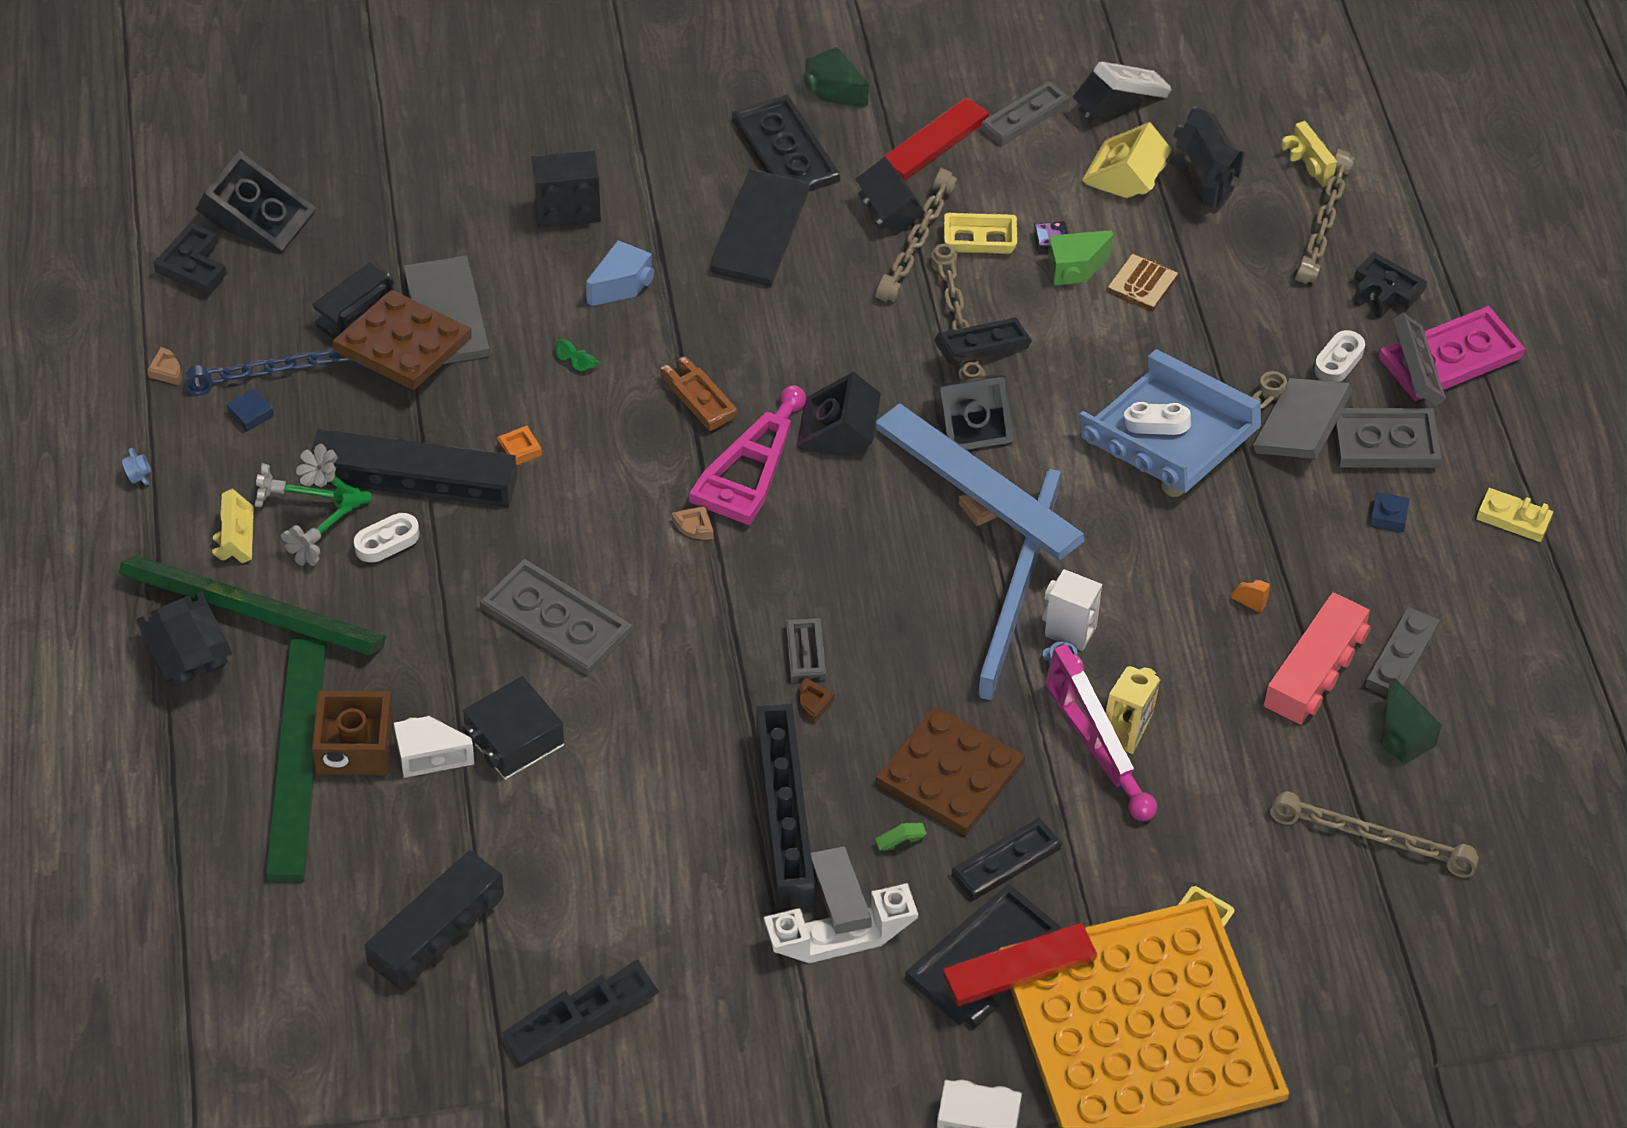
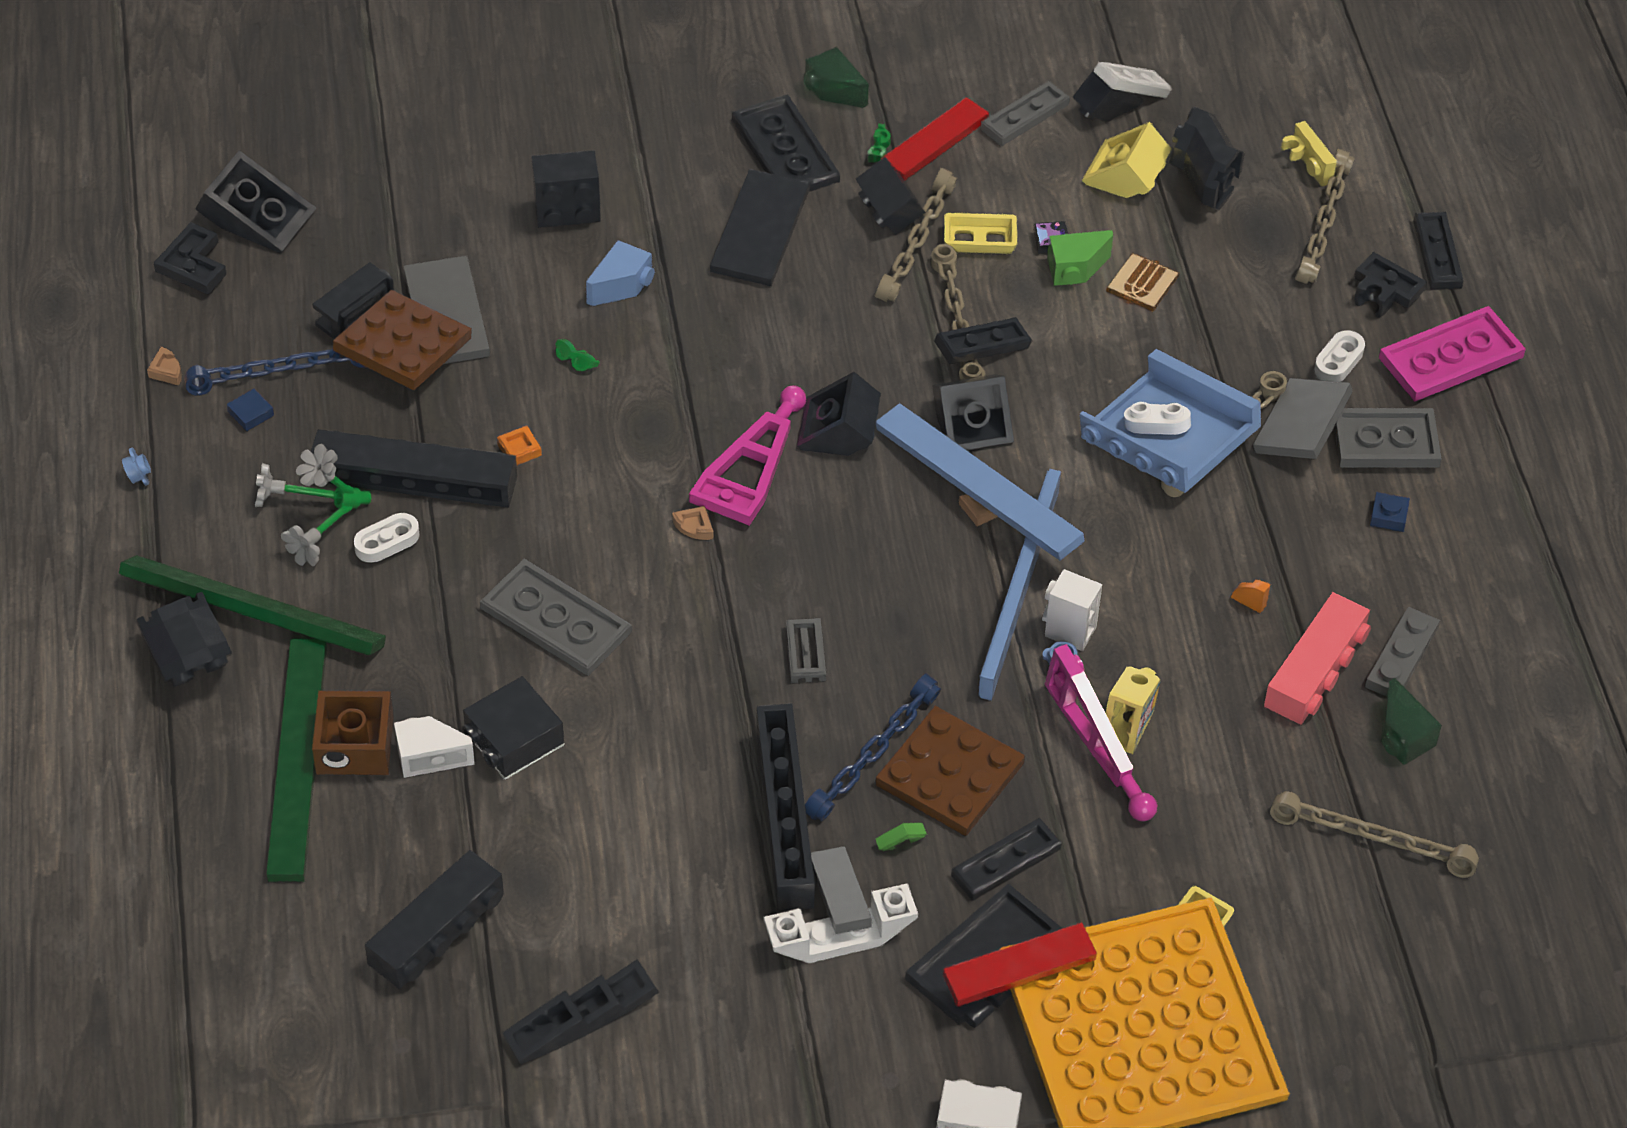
light yellow plate [212,489,254,563] -> none
dark orange hinge [660,356,737,431] -> none
reddish brown tile [799,677,835,724] -> none
dark grey plate [1393,312,1446,406] -> none
light yellow plate [1476,488,1553,542] -> none
none -> dark blue piece [805,673,941,821]
none -> green piece [868,123,891,162]
none -> black tile [1413,212,1464,290]

